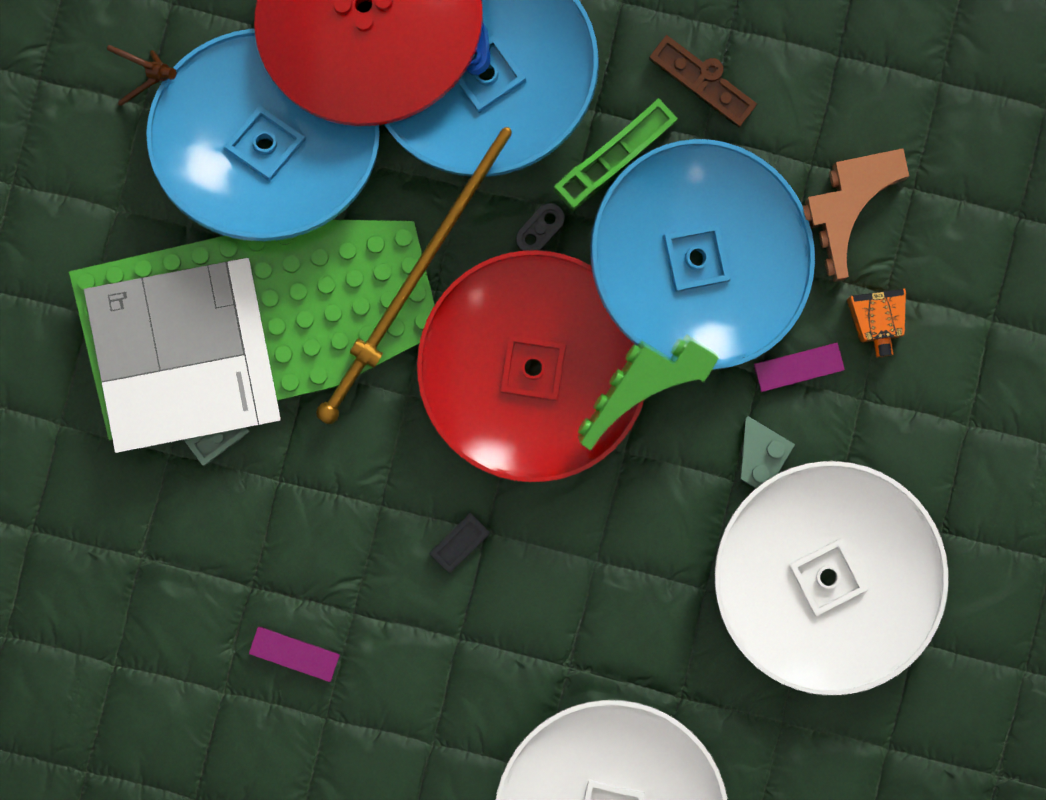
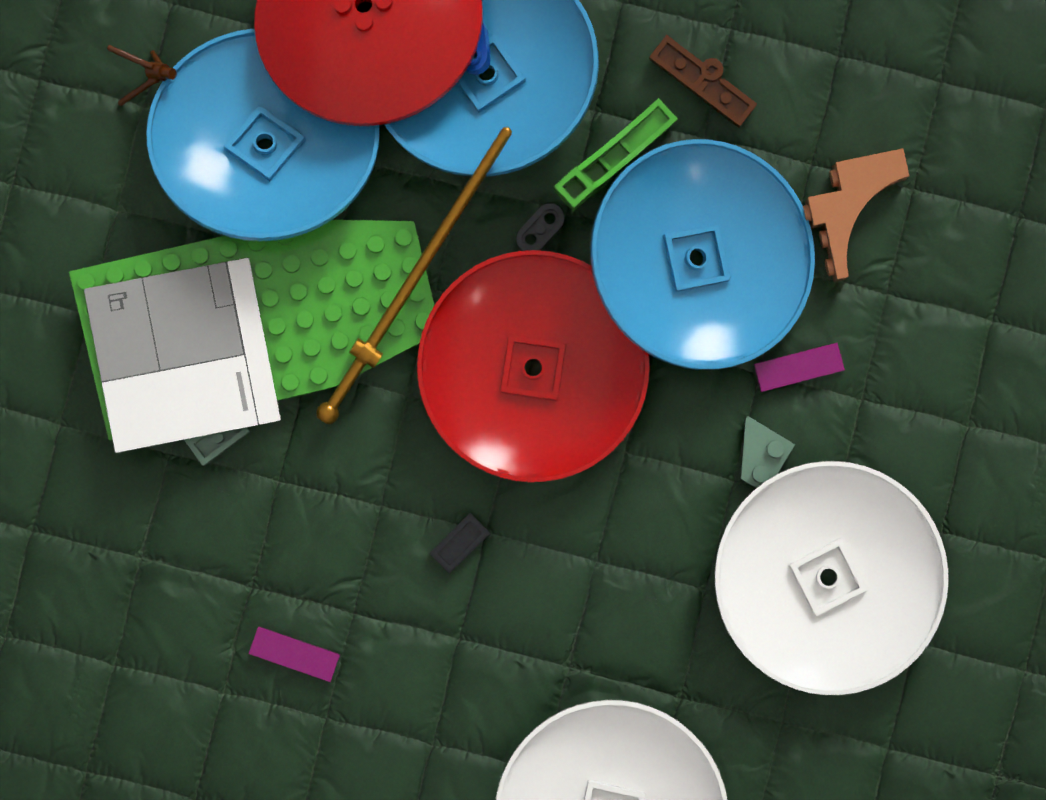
bright green arch [578,334,720,450] -> none
orange torso [847,289,906,357] -> none

